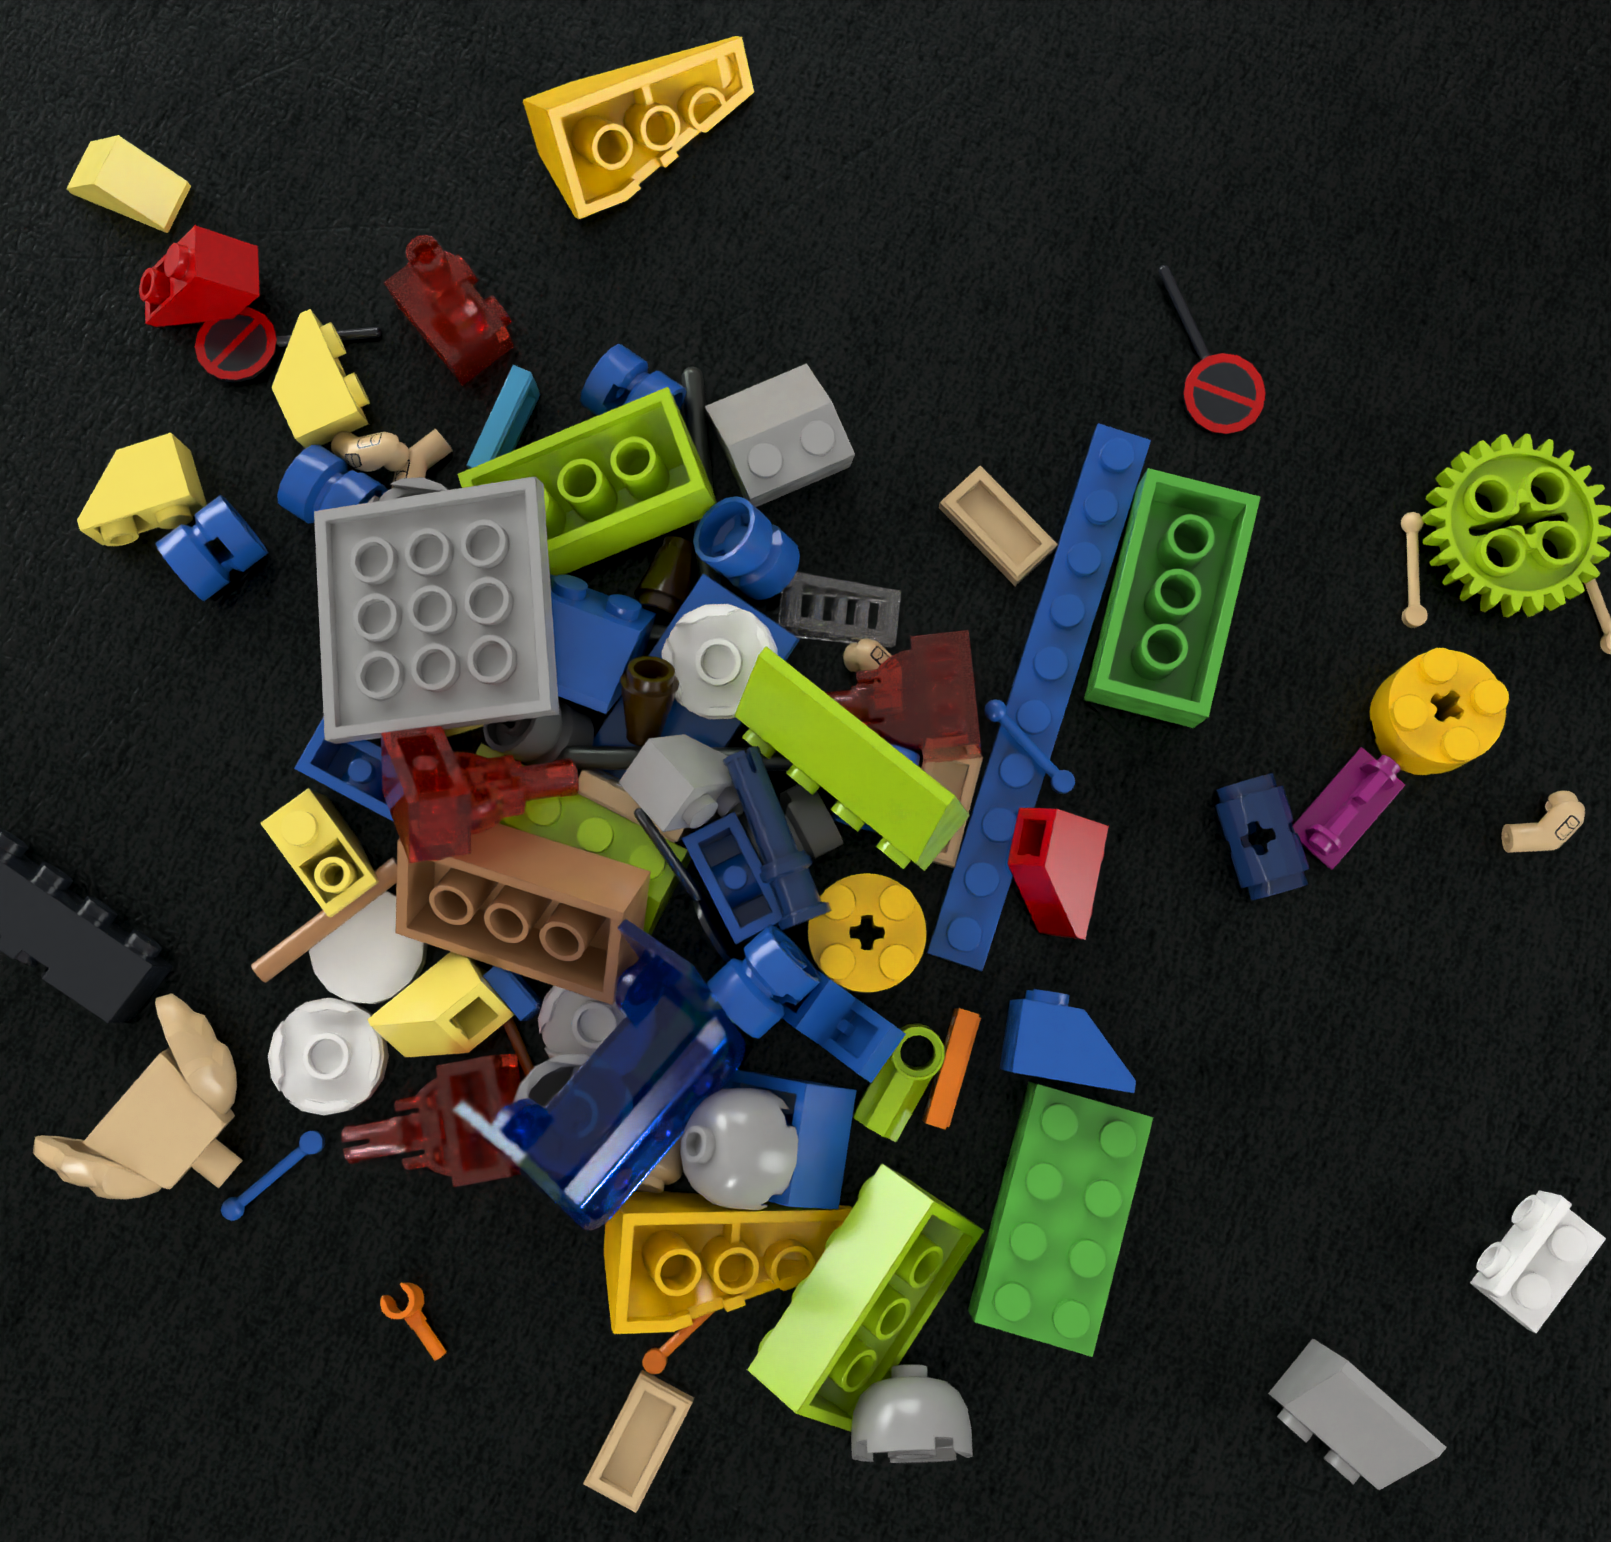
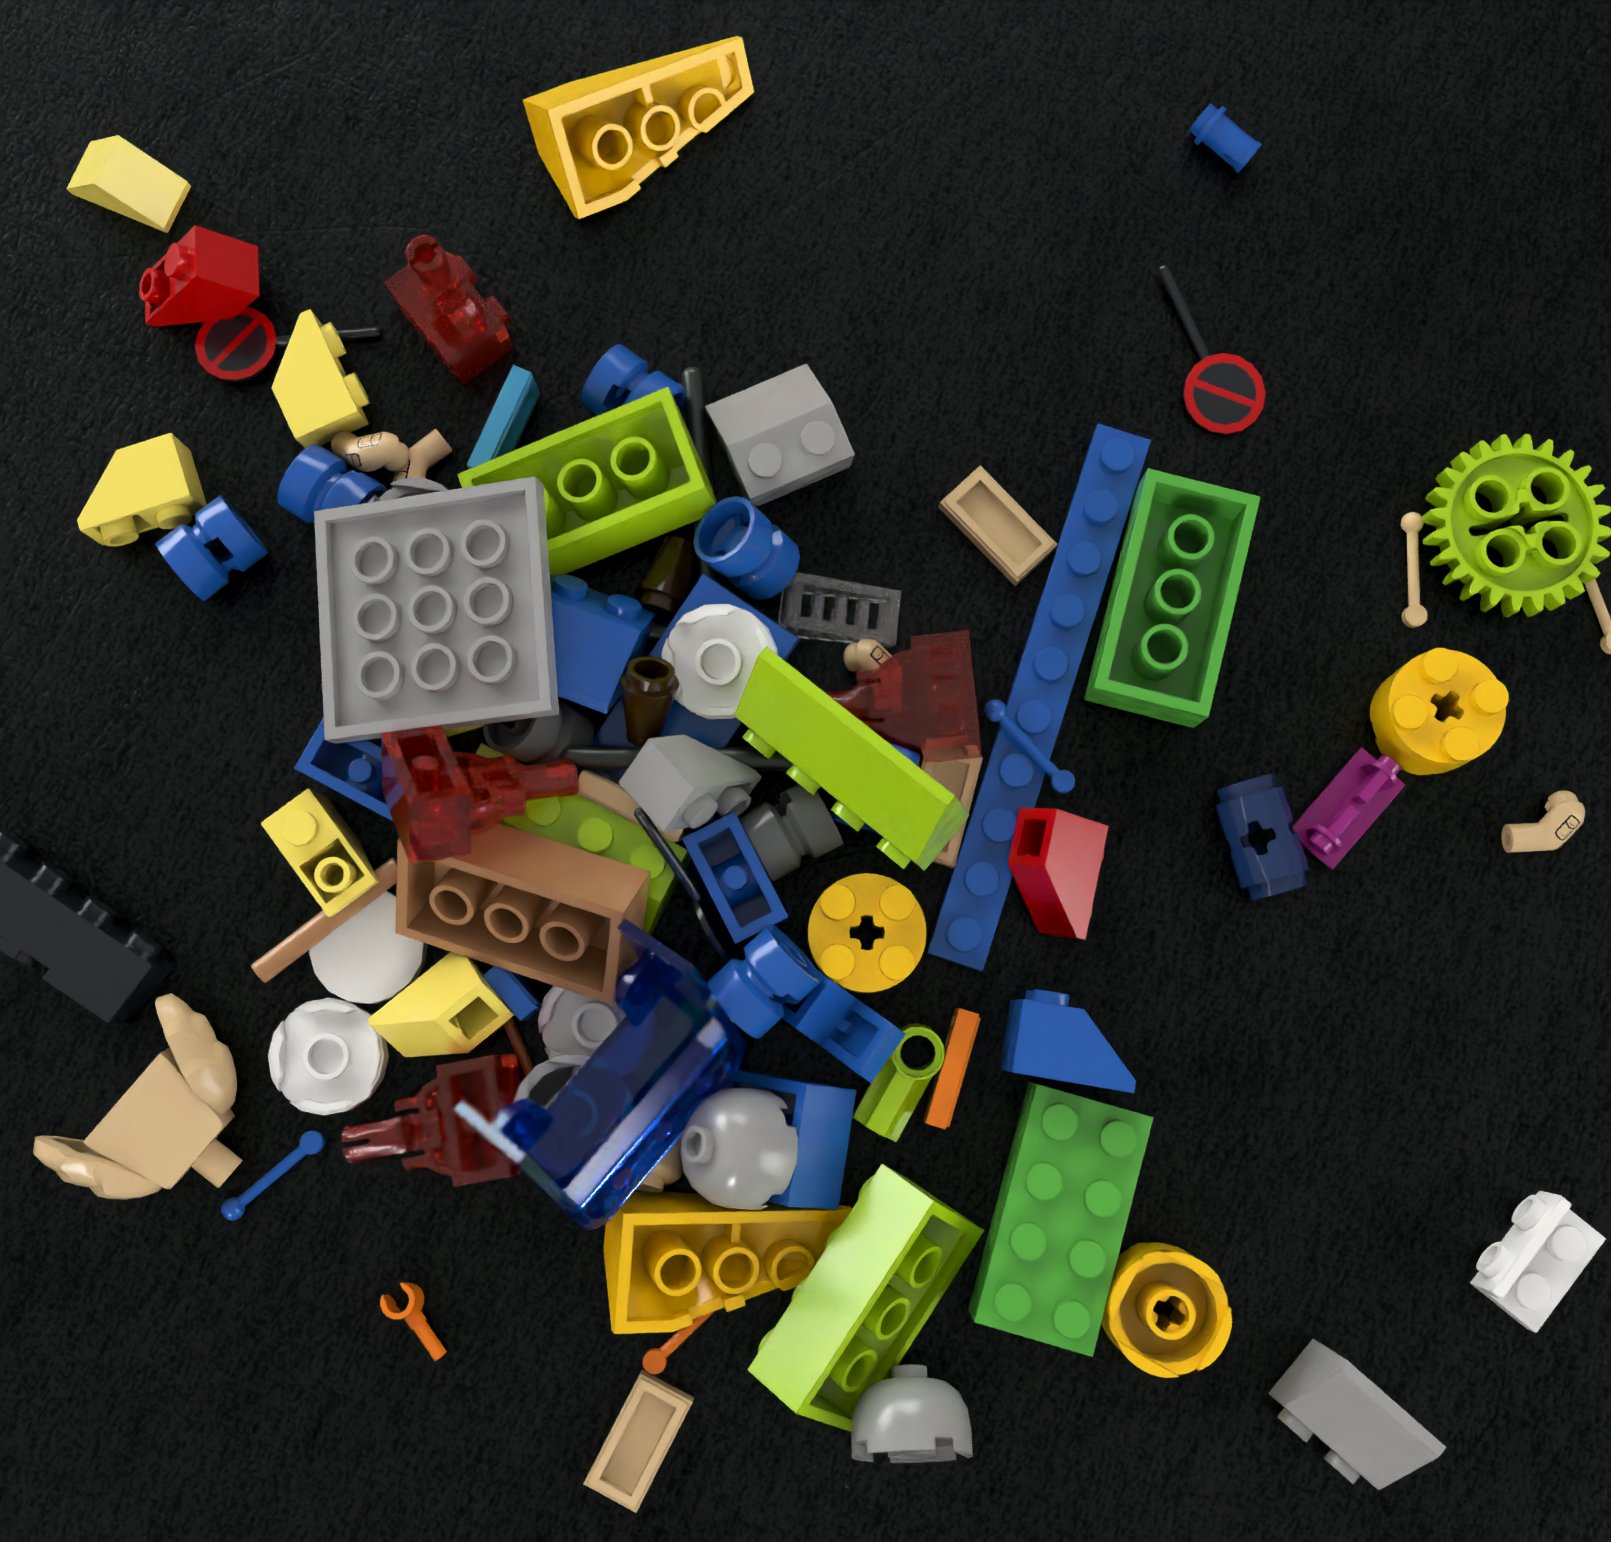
dark blue pin [723,746,832,931] -> none
none -> yellow brick [1101,1242,1232,1378]
none -> blue pin [1189,103,1262,173]

